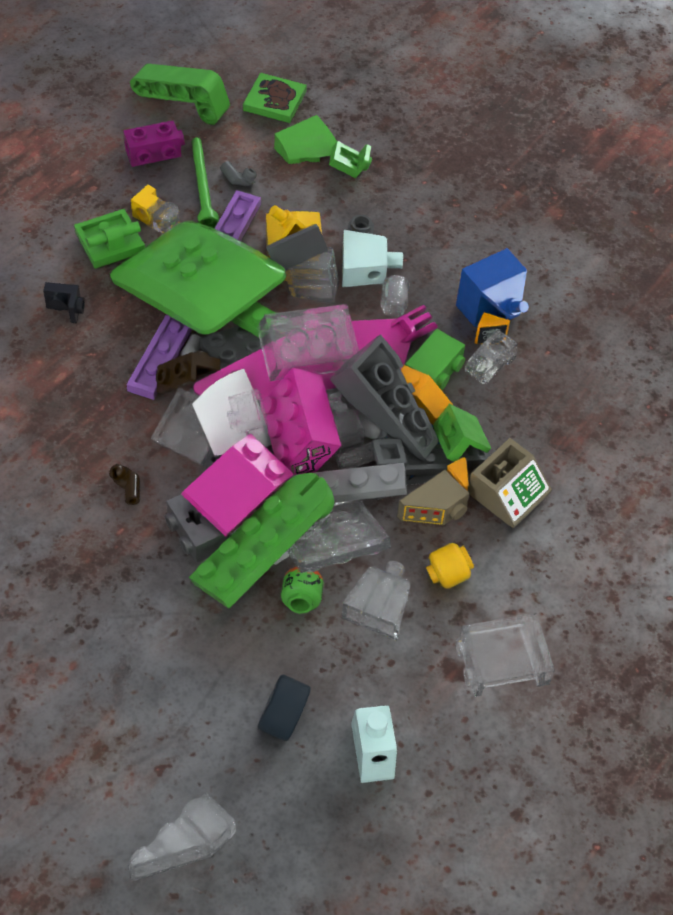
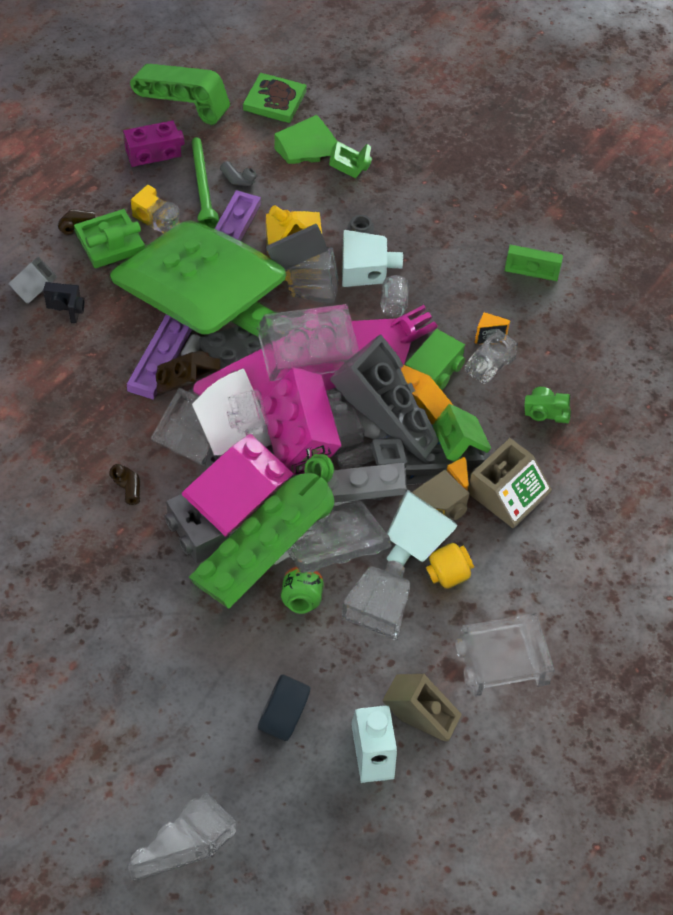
blue piece [456,248,529,327] -> none
none -> flat silver panel [8,256,57,303]
none -> dark brown arm [58,209,95,235]
none -> bright green plate [304,454,334,483]
none -> dark tan slope [382,674,462,741]
none -> light aqua torso [386,490,458,569]
none -> bright green panel [504,245,563,281]
none -> bright green plate [525,387,571,424]

